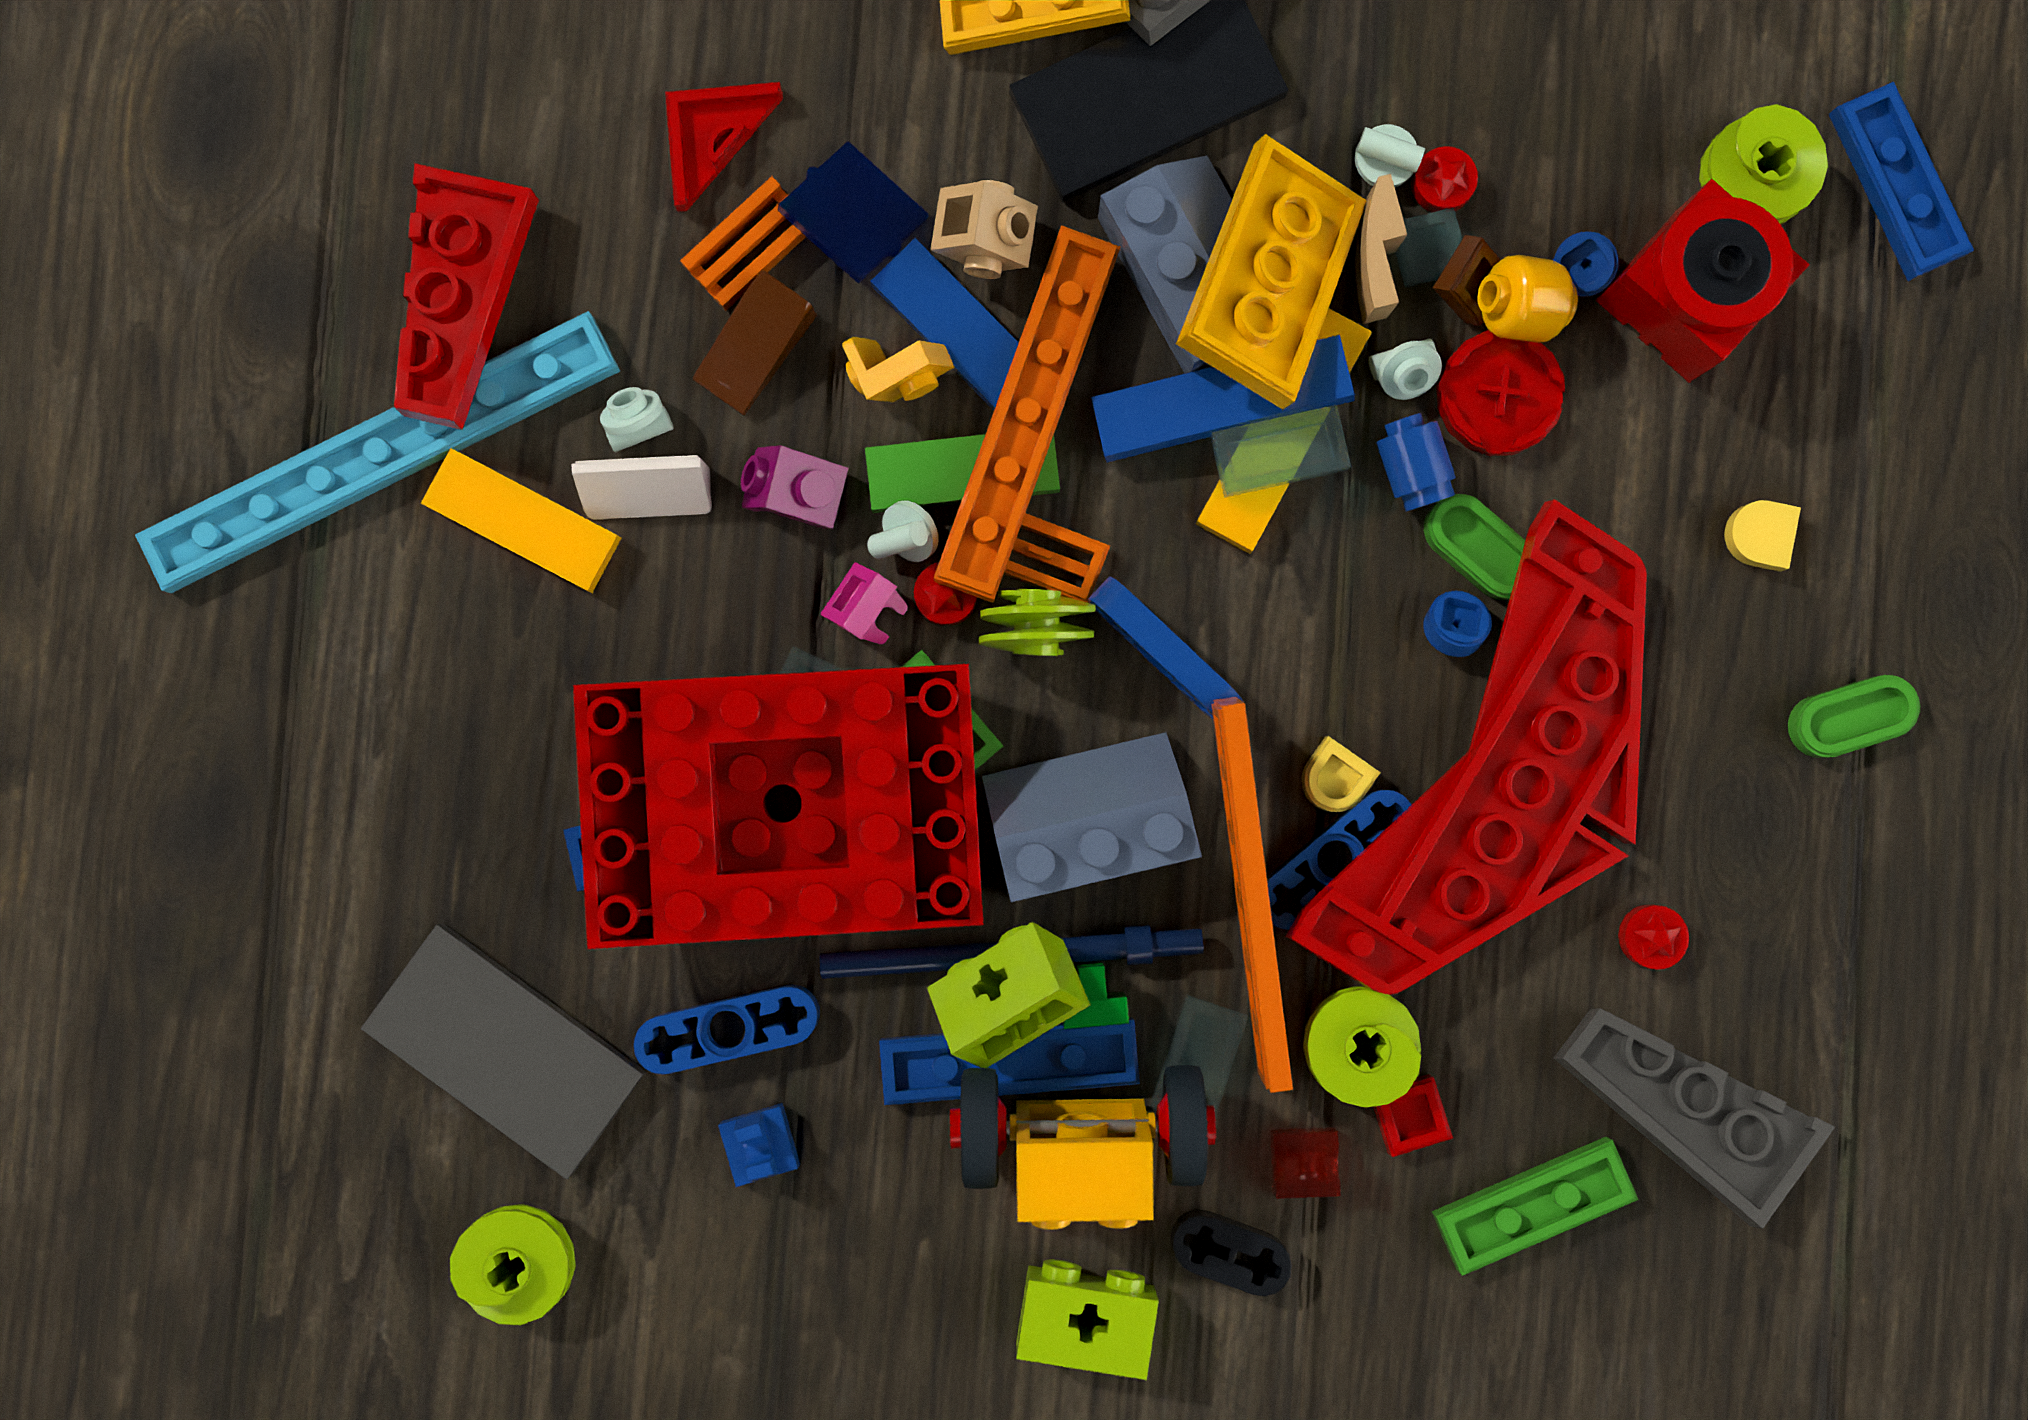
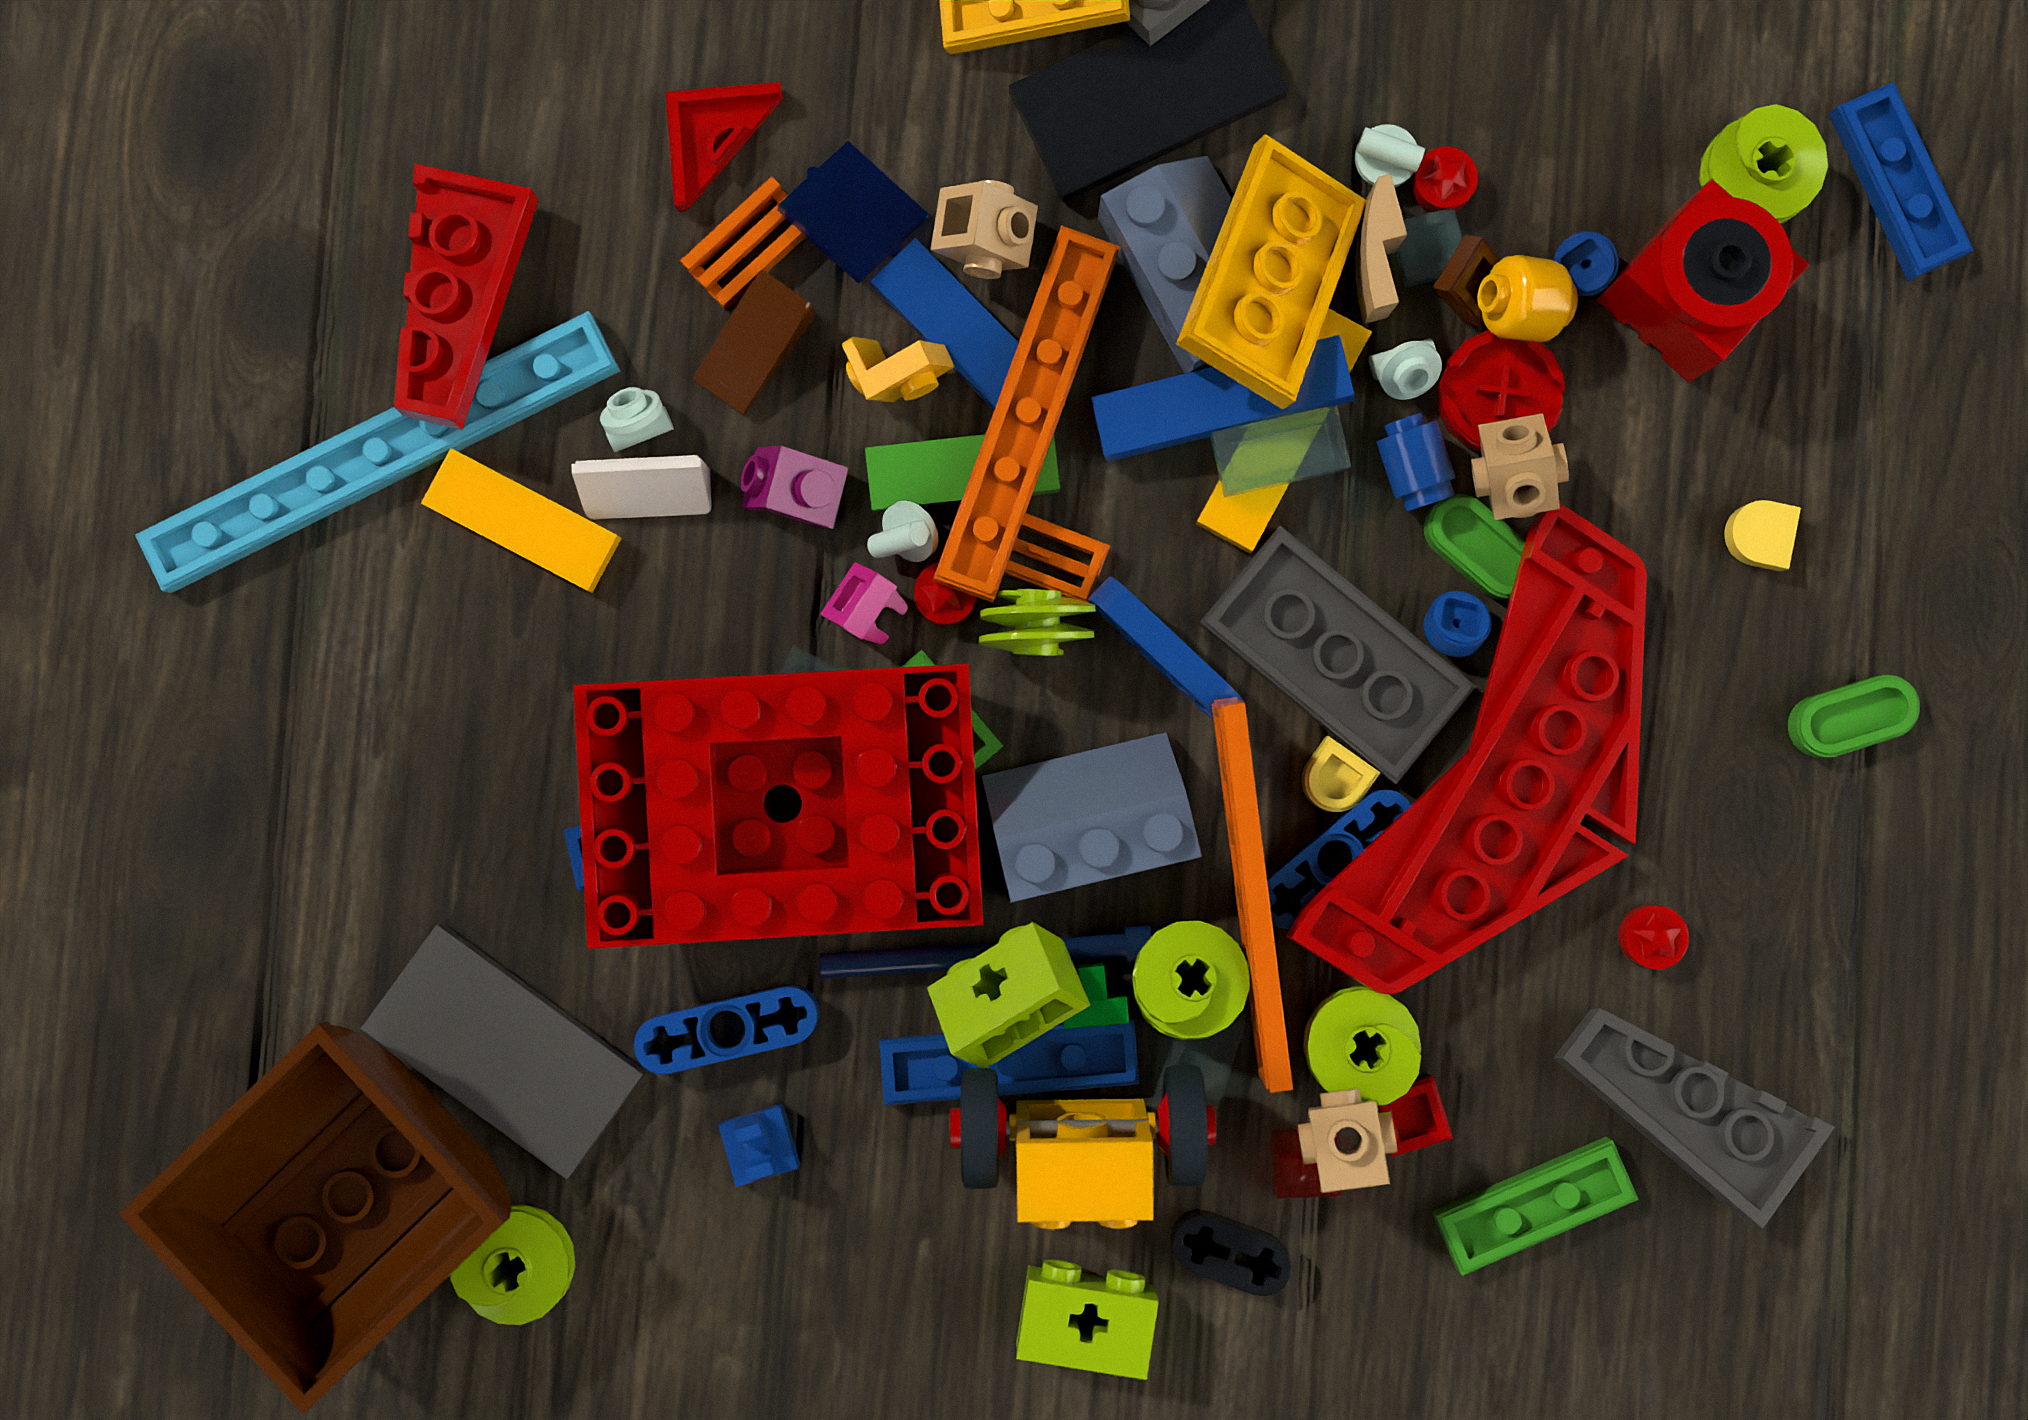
none -> reddish brown container [118,1021,511,1414]
none -> lime piece [1132,921,1250,1041]
none -> dark grey tile [1198,526,1476,784]
none -> tan brick [1298,1089,1397,1193]
none -> tan brick [1471,413,1569,520]

